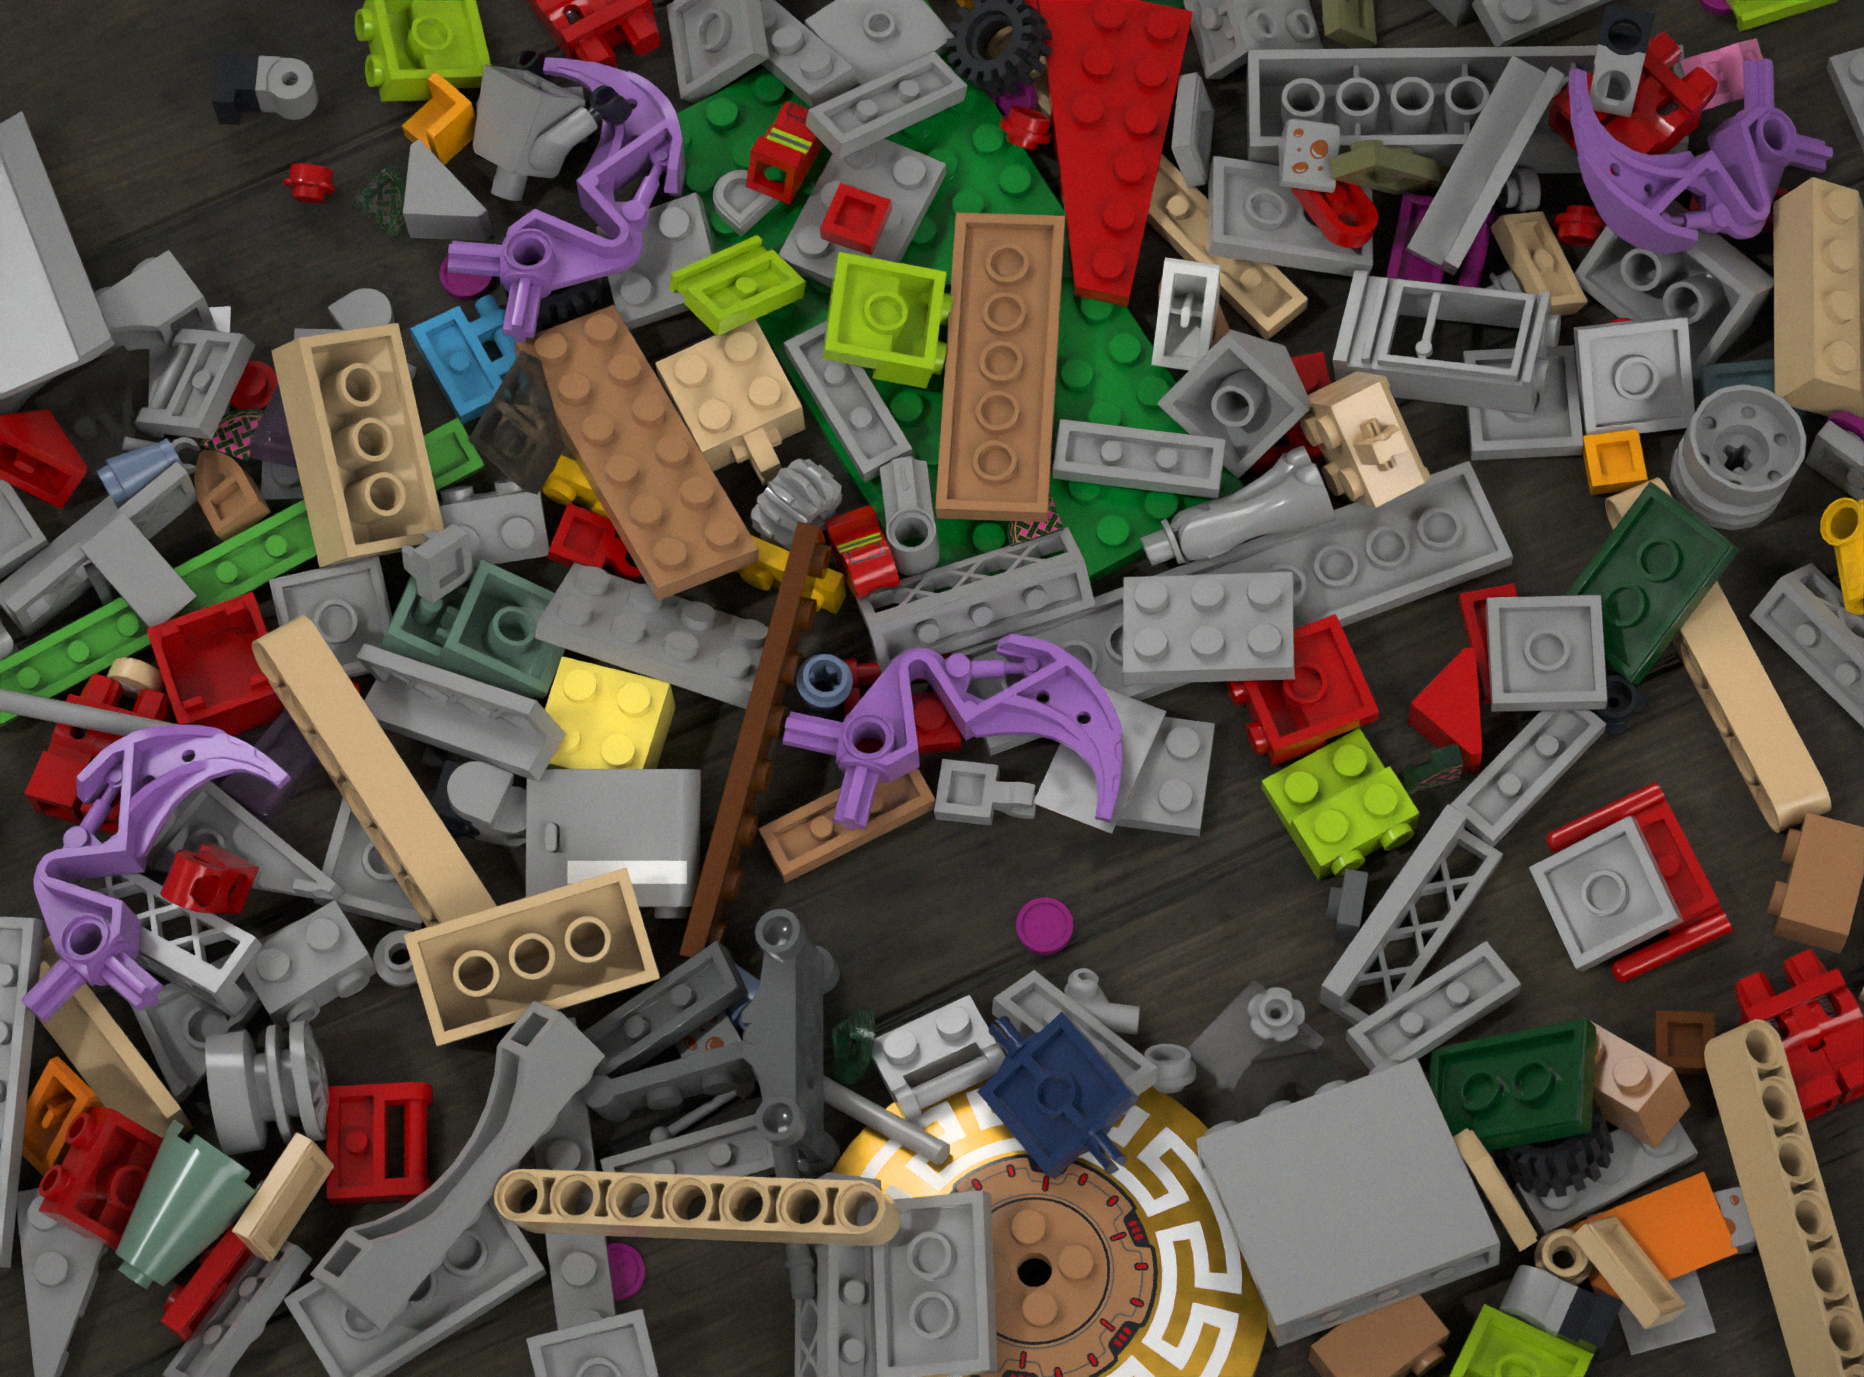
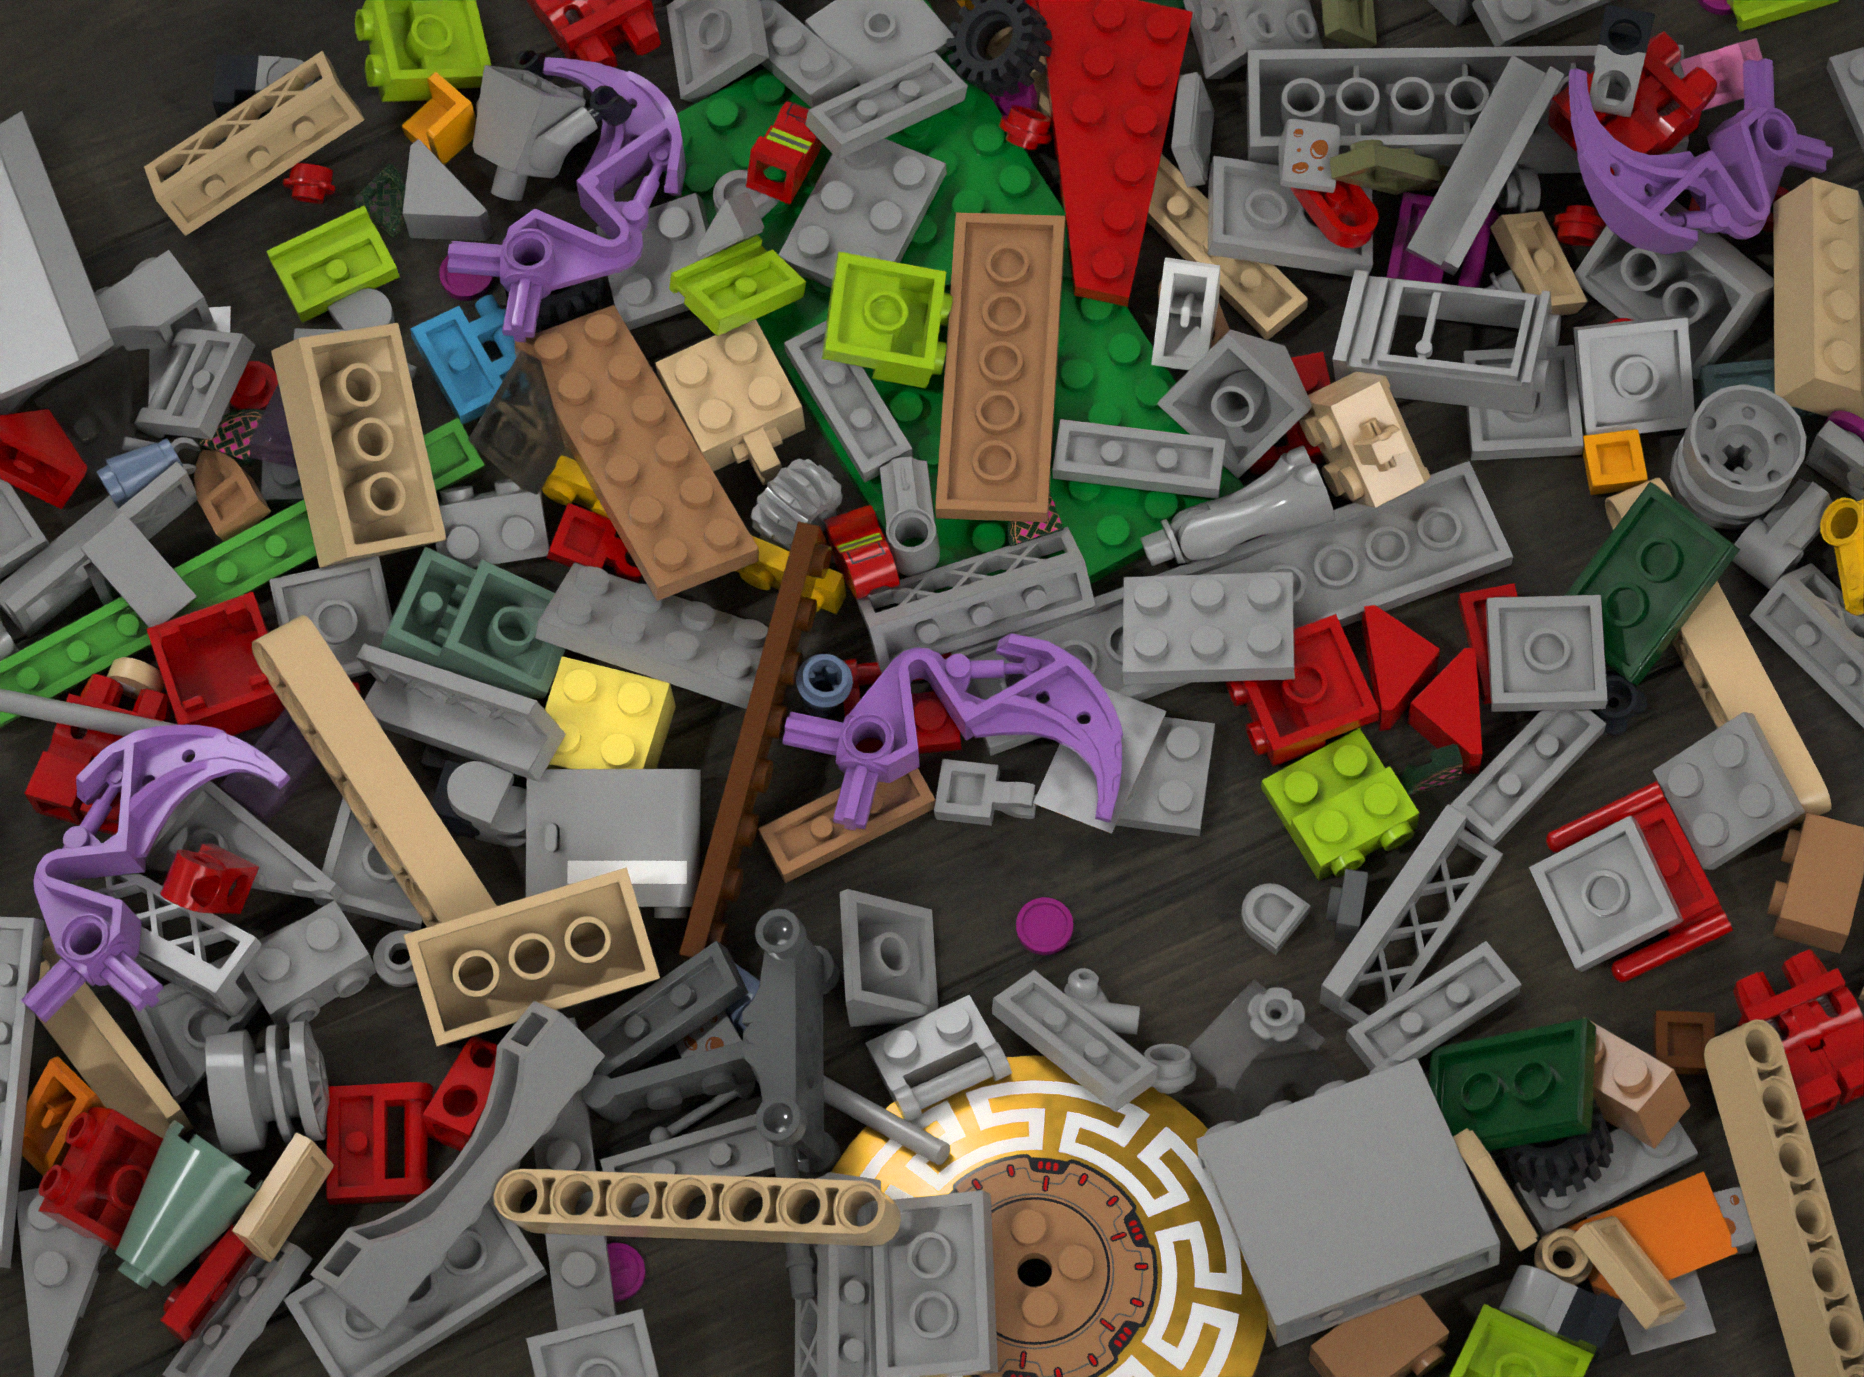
light grey tile [402,524,474,603] -> none
red plate [820,183,892,256] -> none
clear green tile [831,1009,875,1083] -> none
dark blue plate [977,1012,1140,1179] -> none
none -> tan fence [144,51,364,236]
none -> lime plate [267,206,400,323]
none -> red leg [423,1035,498,1152]
none -> light grey slope [696,192,765,258]
none -> light grey slope [840,889,938,1027]
none -> light grey tile [1241,883,1311,955]
none -> red slope [1361,605,1440,731]
none -> light grey plate [1653,712,1805,870]
none -> light grey piece [1732,479,1833,590]

